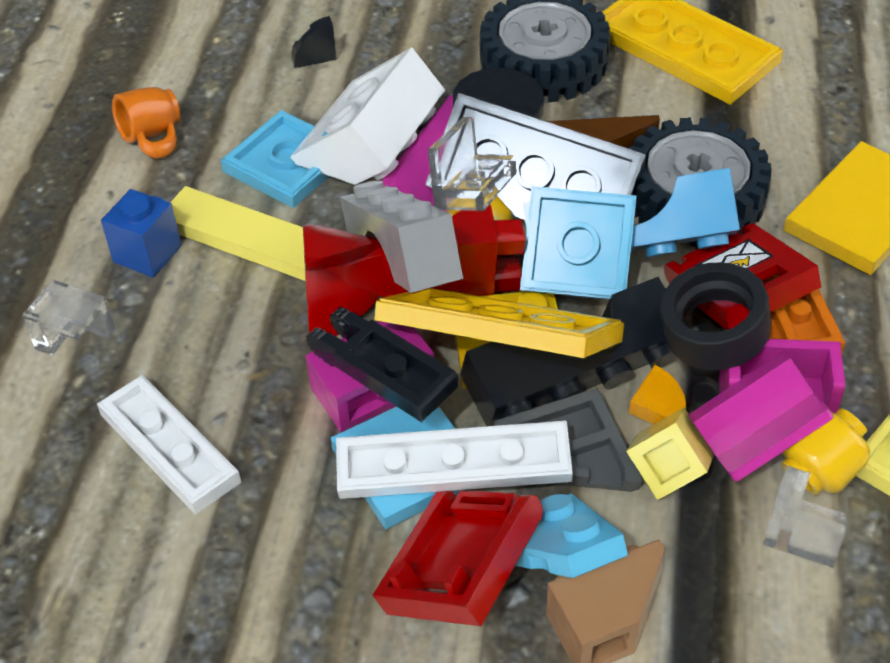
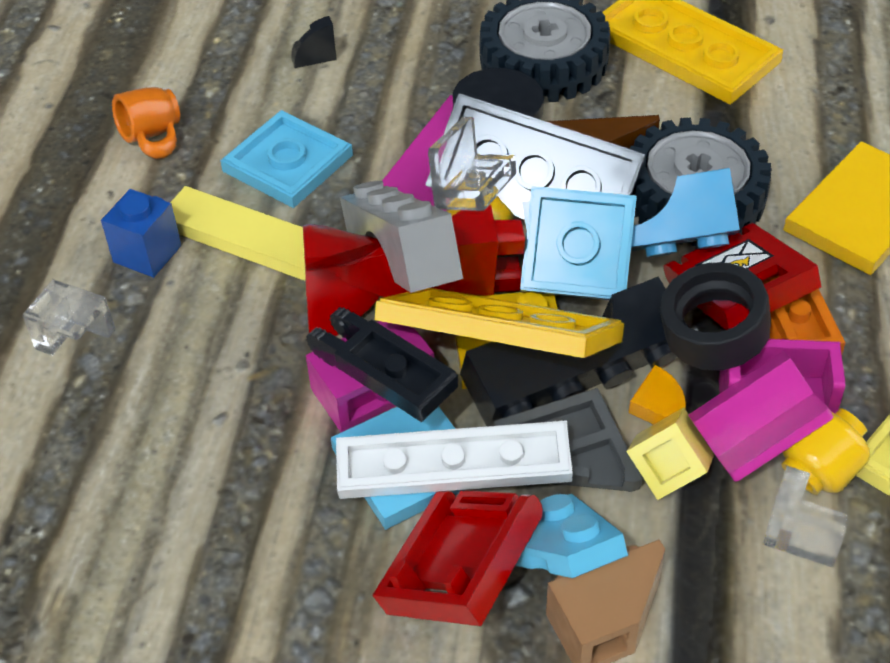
white tile [97,375,241,515] -> none
white slope [290,47,445,185] -> none

